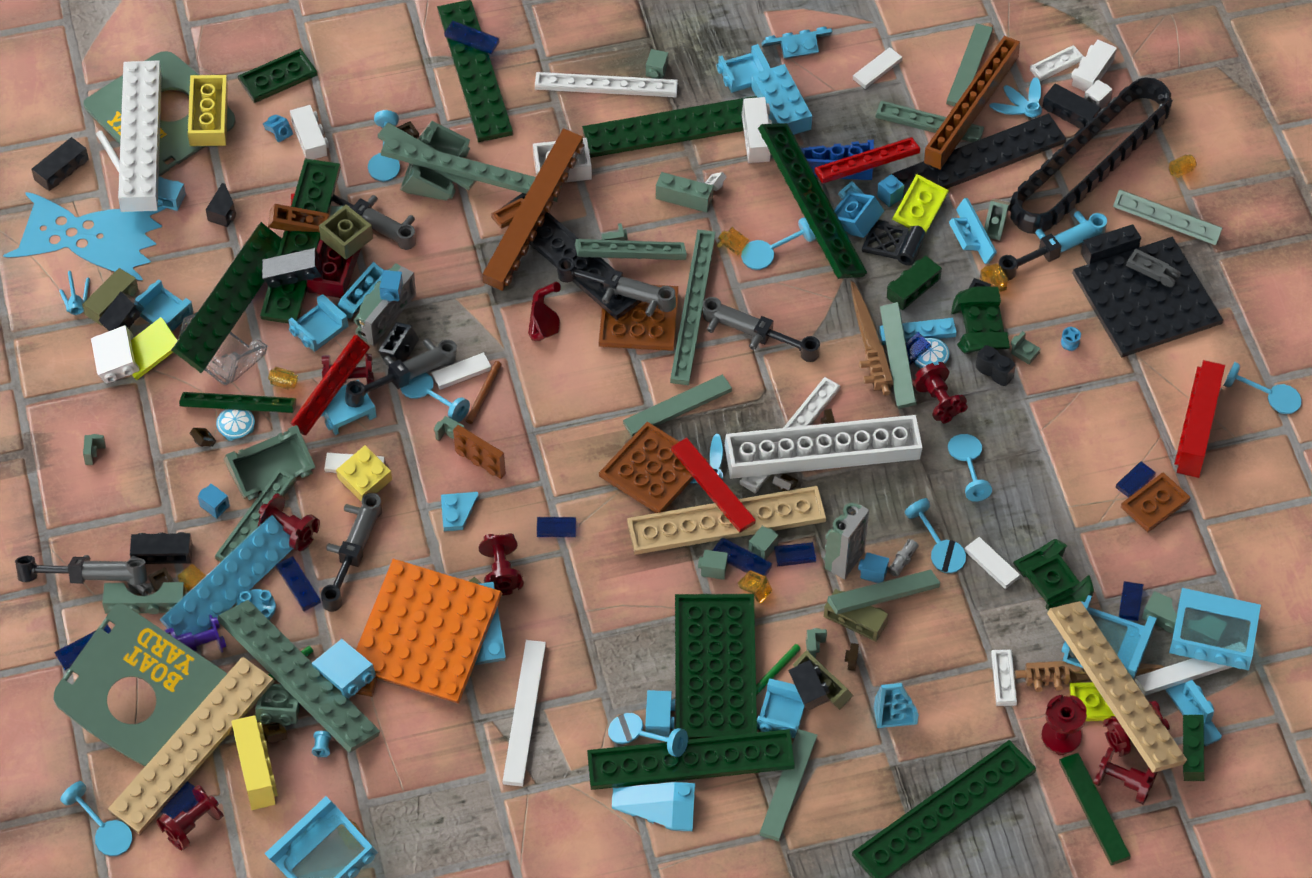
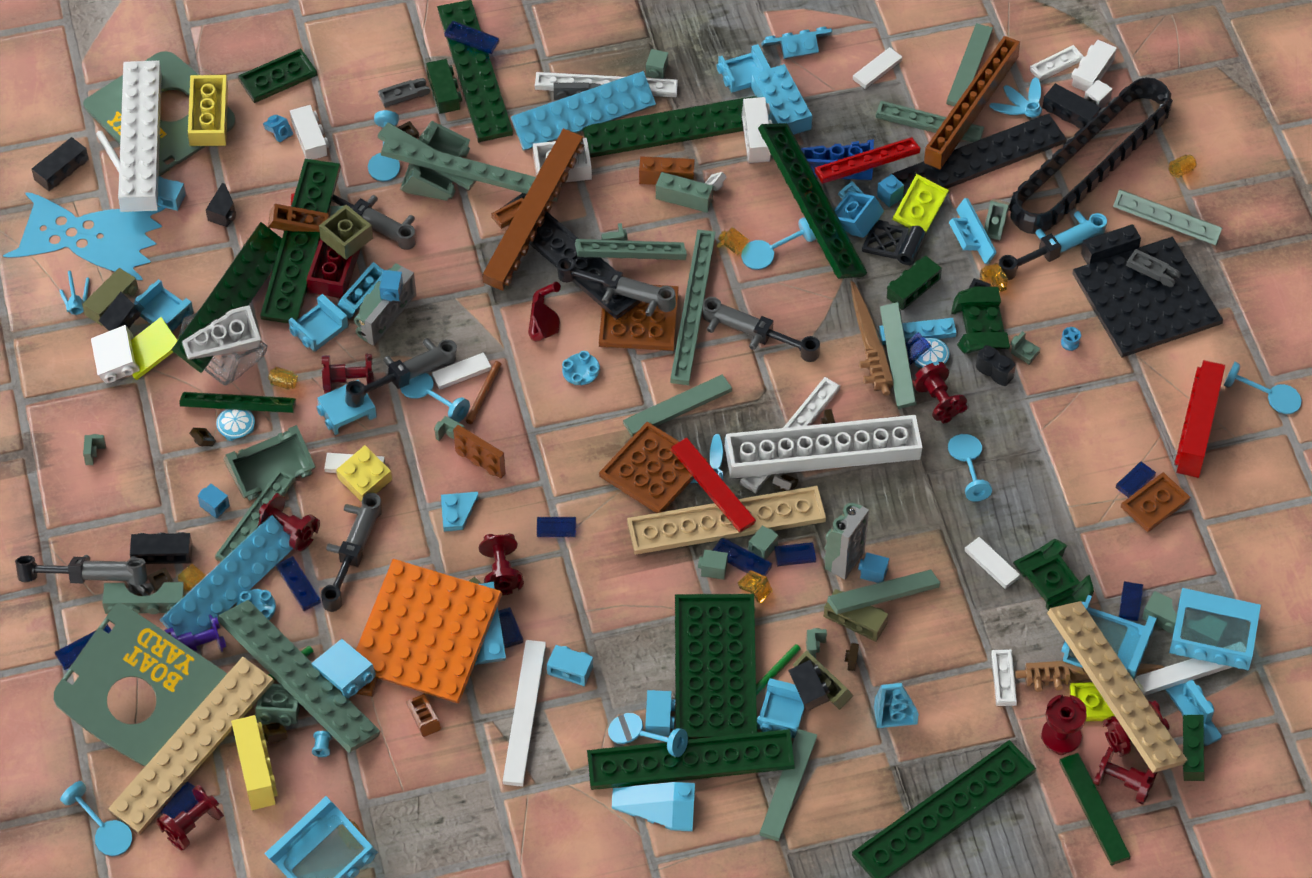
brick [262,248,322,288] -> none
red tile [290,335,370,435] -> none
black brick [378,322,419,365] -> none
light grey pin [888,539,919,577] -> none
medium azure piece [905,498,966,573] -> none
none -> white wedge [182,305,261,359]
none -> dark grey hinge [378,78,431,108]
none -> dark orange slope [406,693,441,737]
none -> dark green brick [426,58,462,114]
none -> clear blue tile [498,607,523,648]
none -> medium azure plate [511,71,656,151]
none -> medium azure brick [547,645,593,686]
none -> dark grey hinge [553,82,601,100]
none -> medium azure dish [562,351,600,385]
none -> dark orange brick [639,156,695,185]

